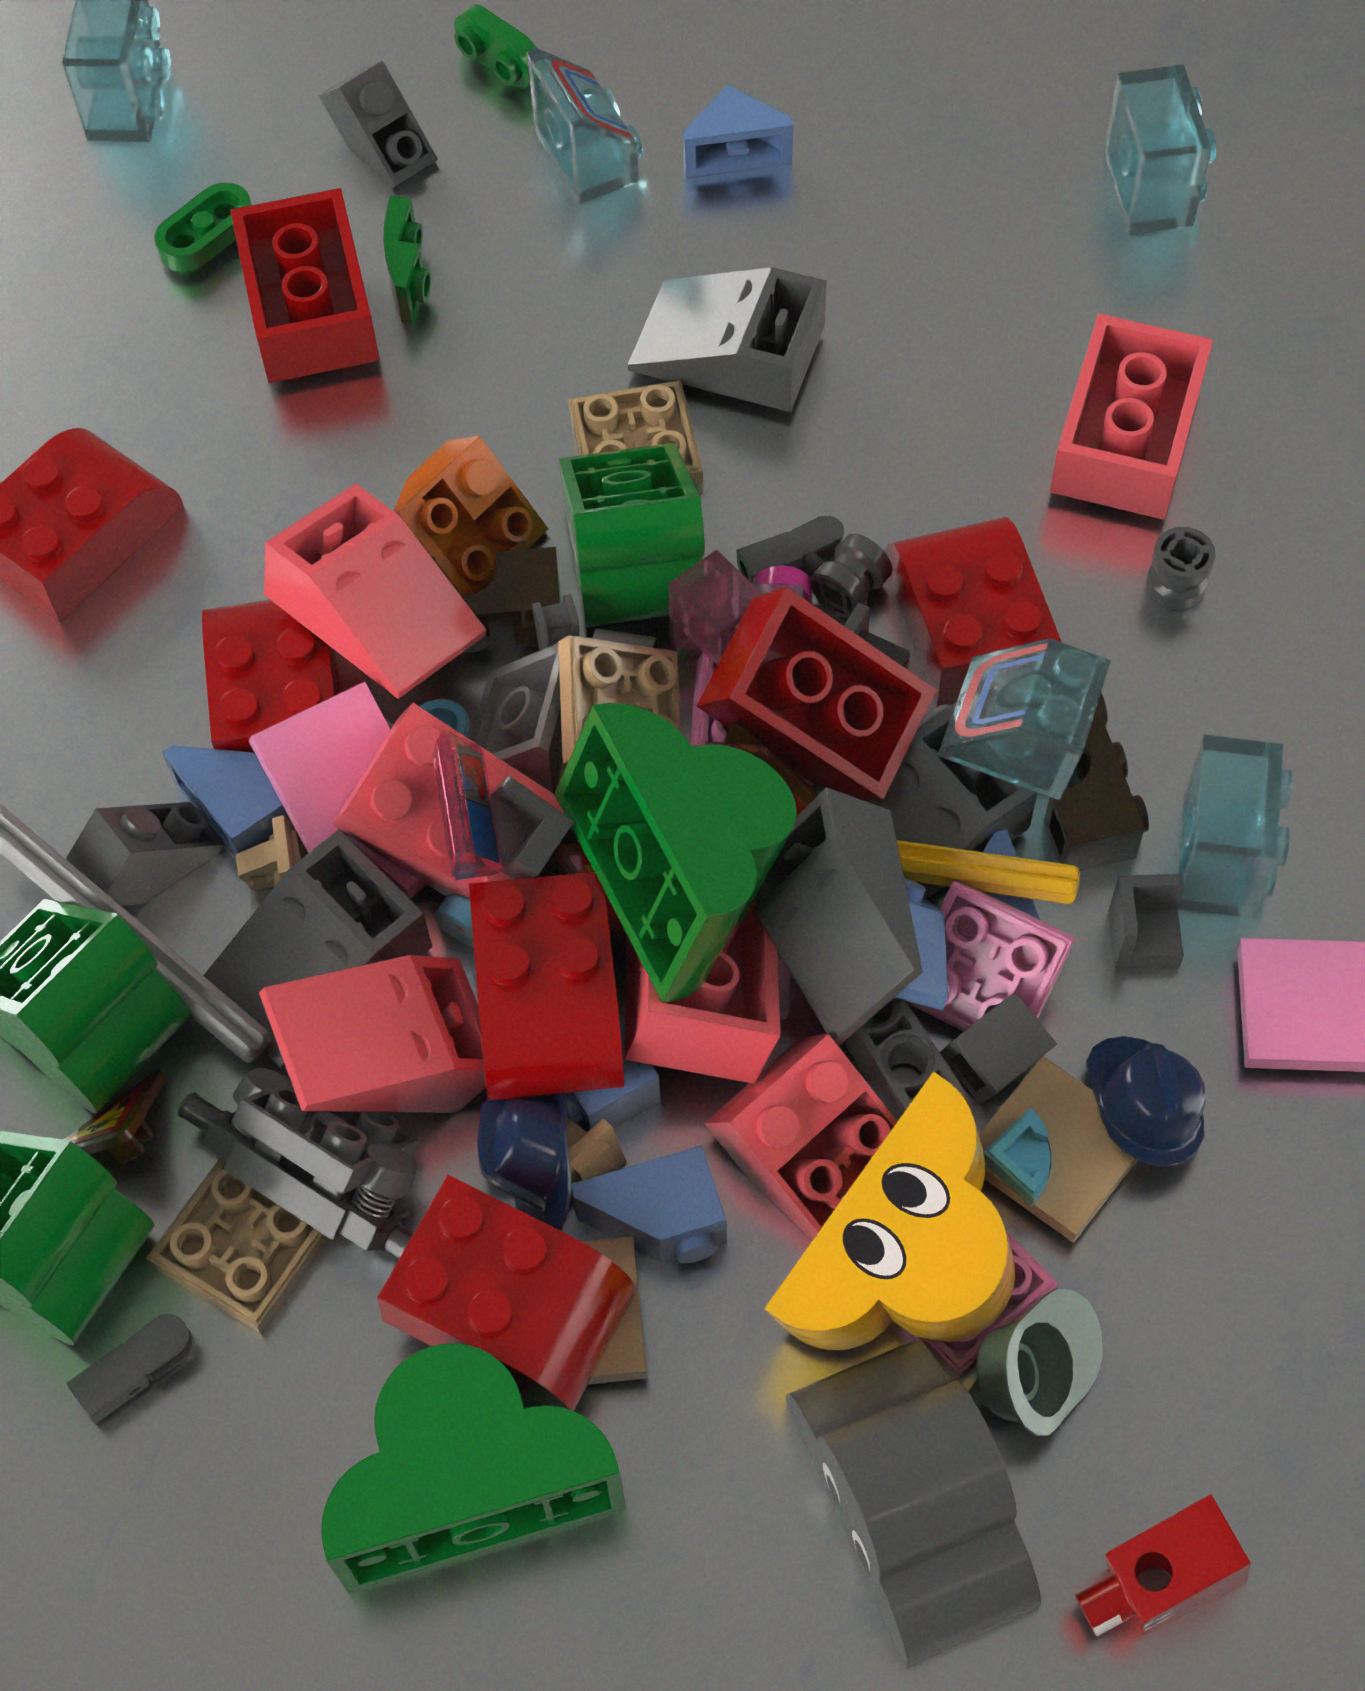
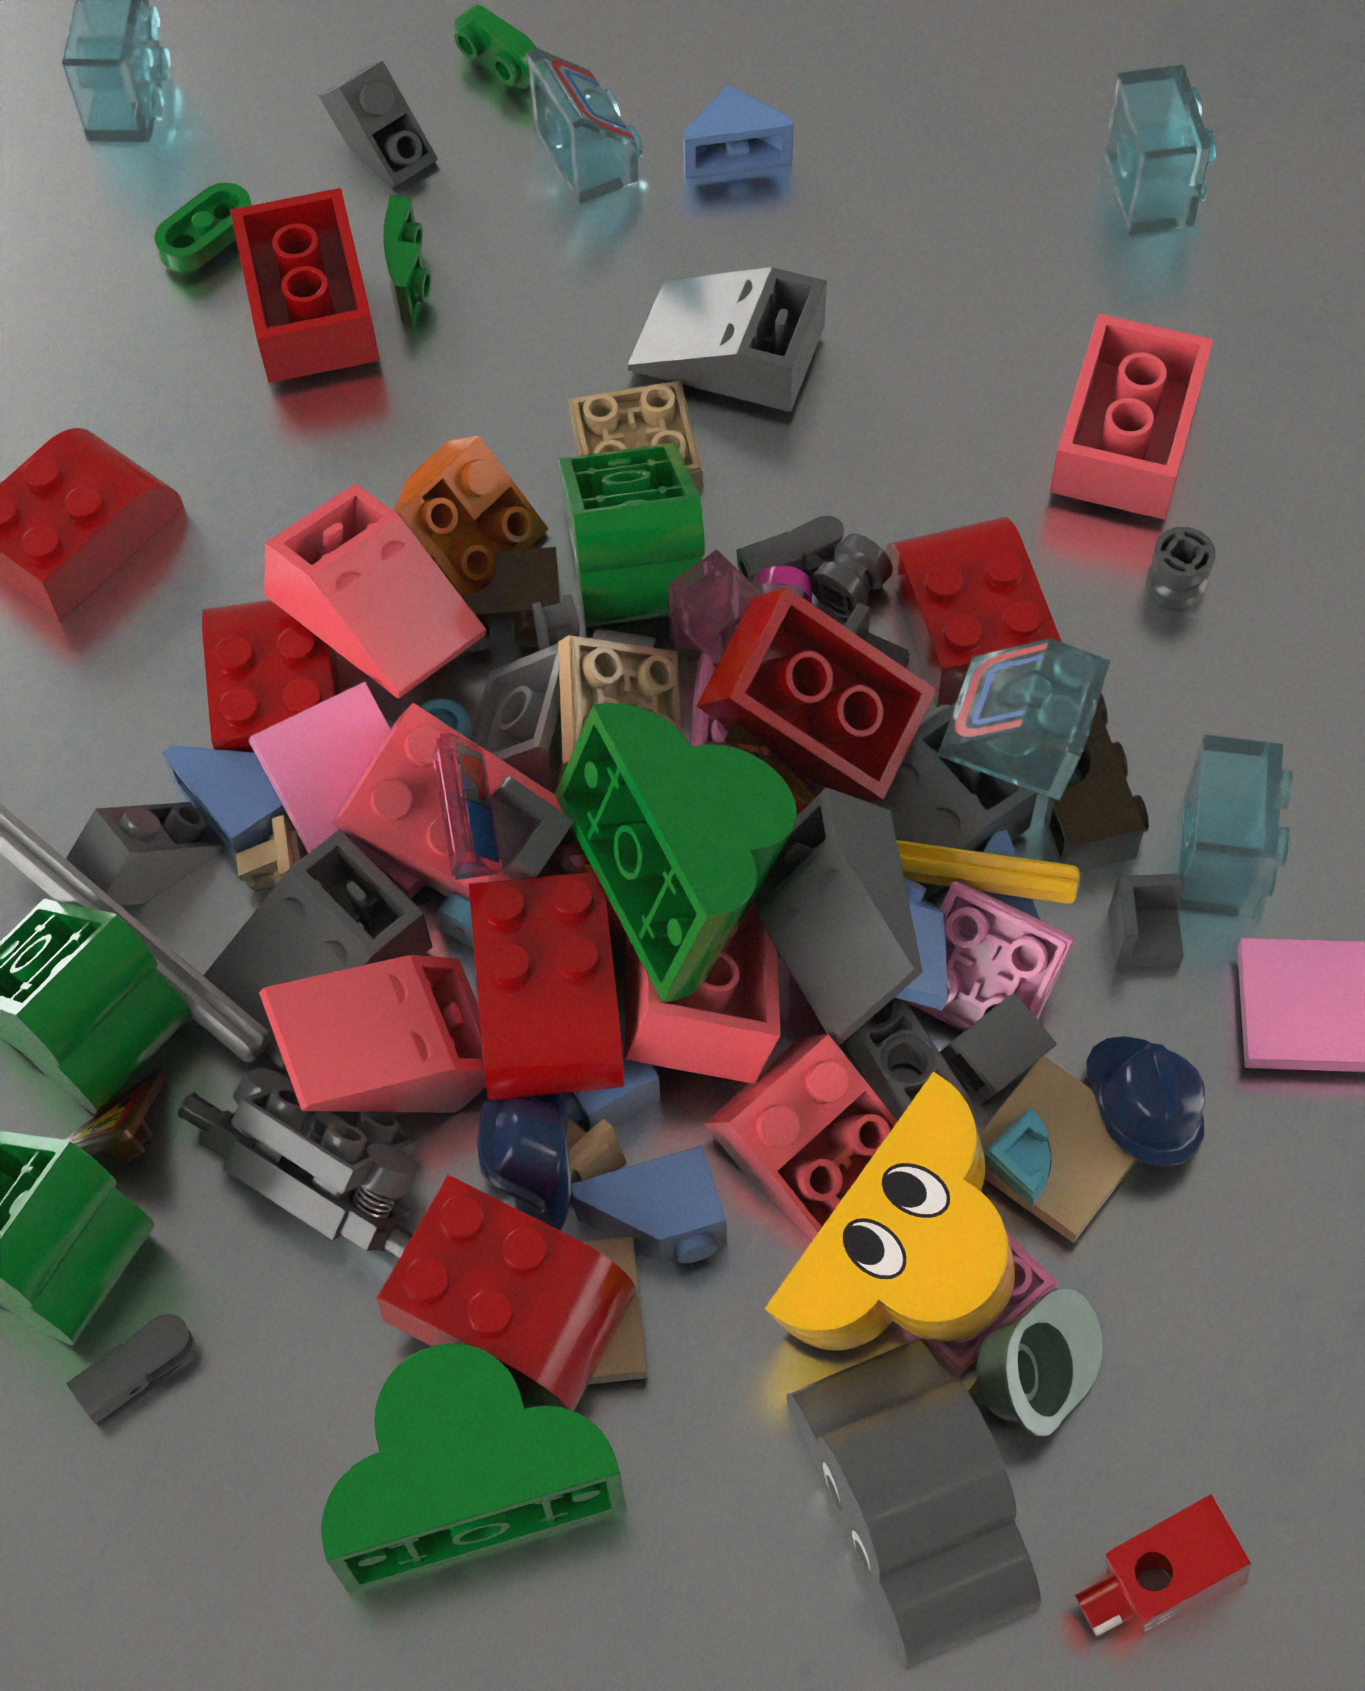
tan tile [146,1157,329,1334] -> none

